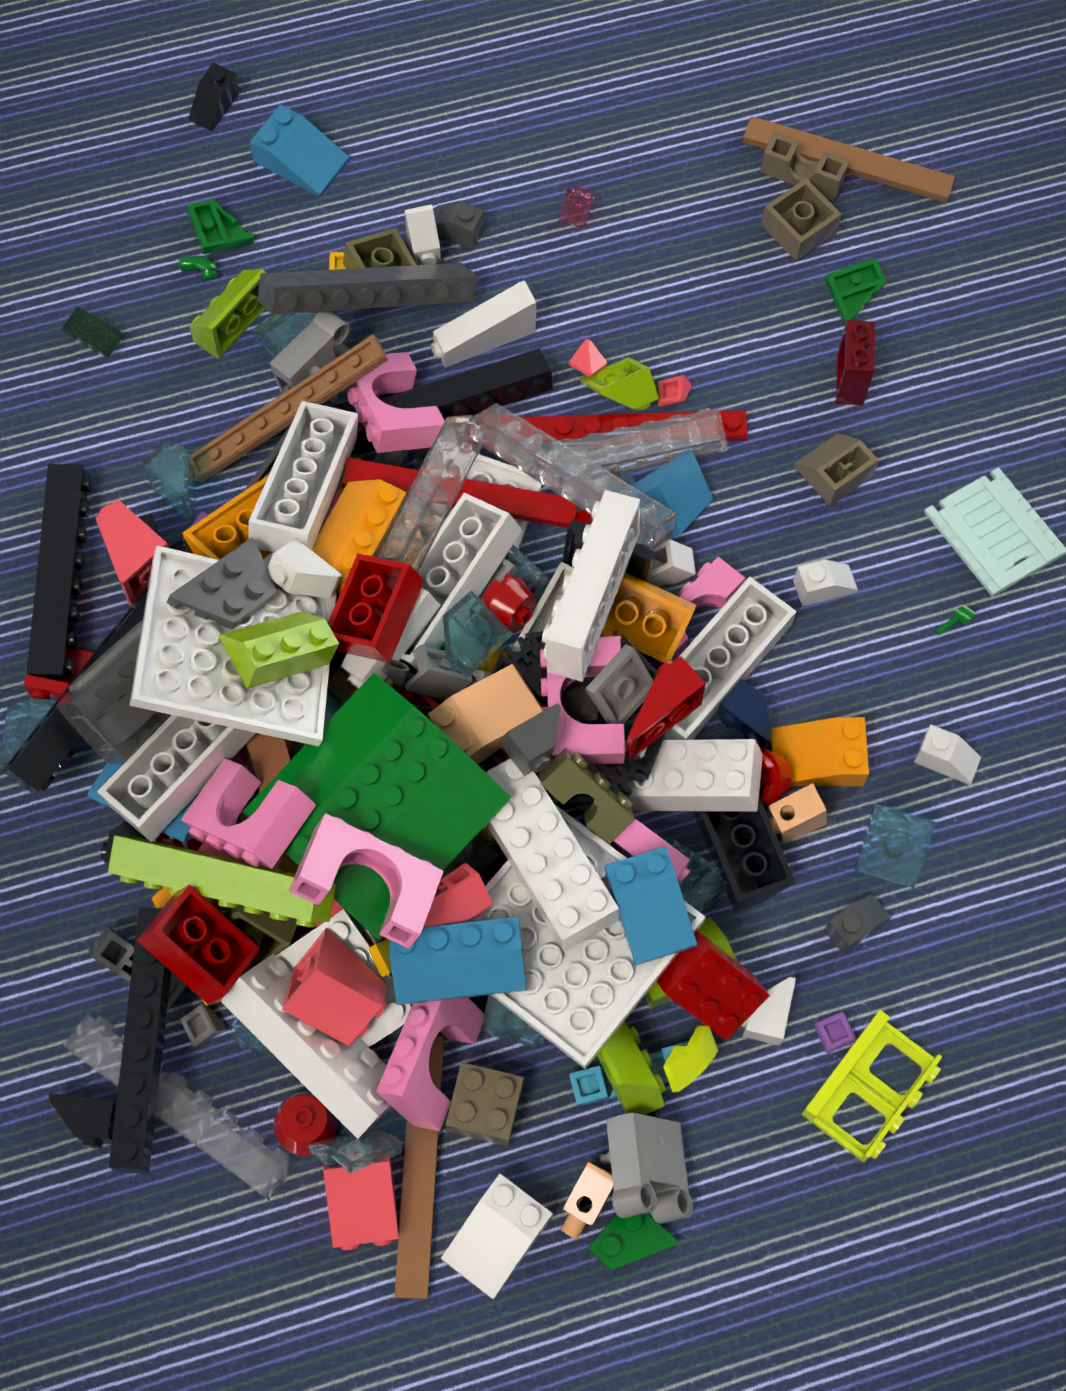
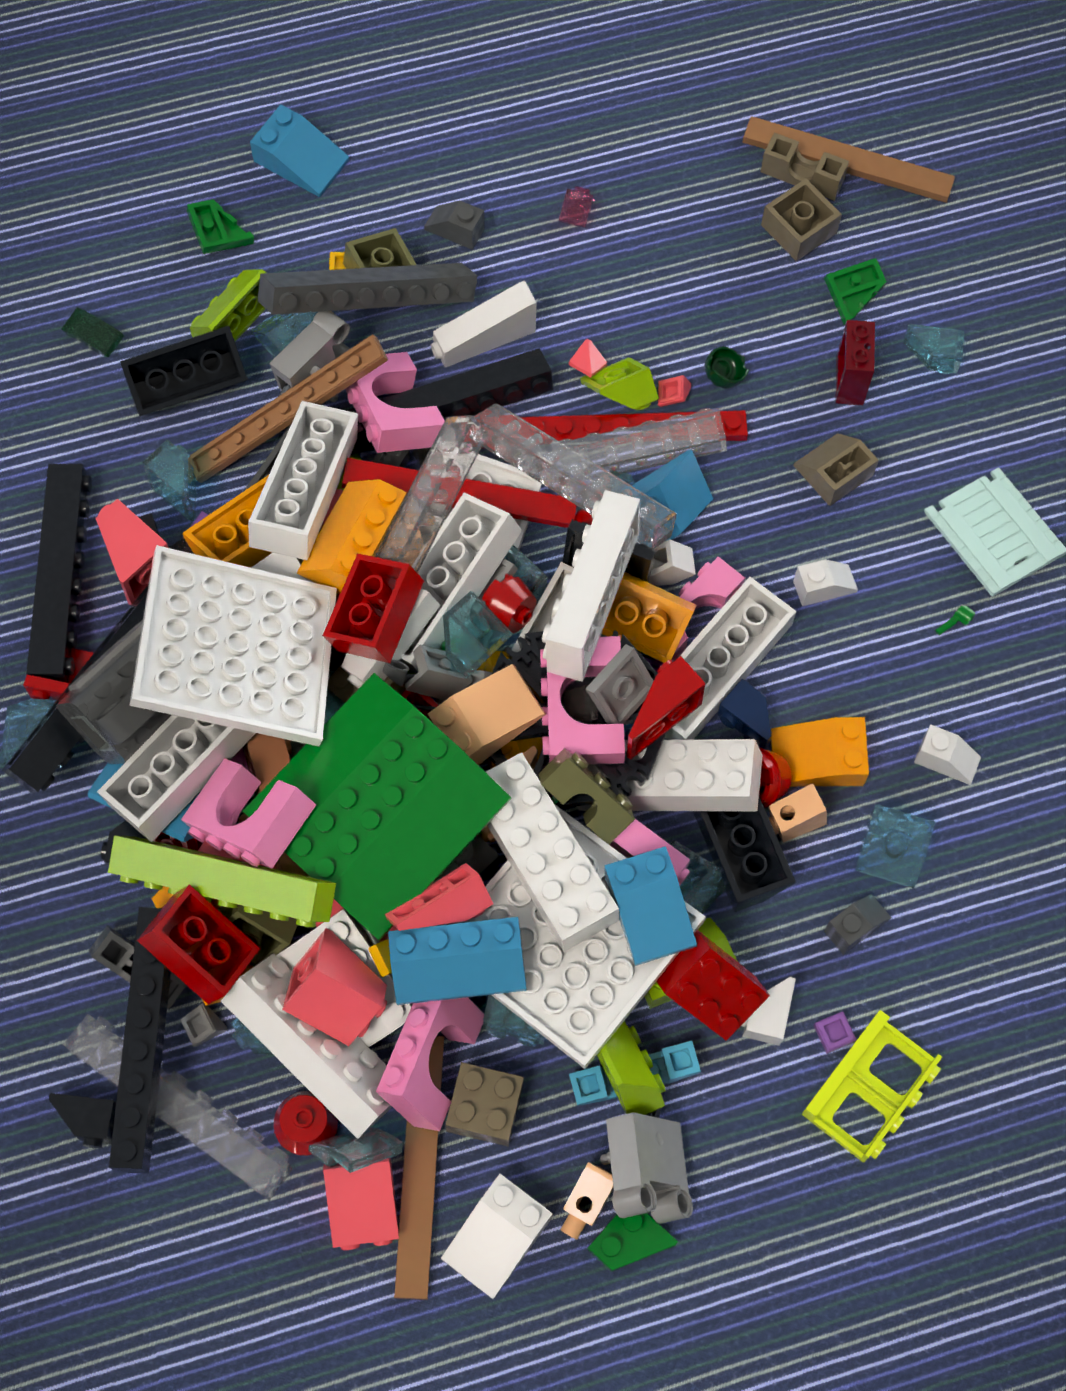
dark grey wing [167,538,277,630] -> none
green arm [179,256,217,279] -> none
black slope [189,63,239,131] -> none
lime slope [219,612,339,689] -> none
white slope [267,538,342,598] -> none
bright pink arch [289,813,443,949] -> none
white slope [405,204,441,265] -> none
dark grey slope [502,703,561,776] -> none
neon yellow slope [663,1026,718,1092] -> none
none -> black slope [120,325,248,416]
none -> dark green hair [705,346,749,389]
none -> clear light blue slope [903,324,964,374]

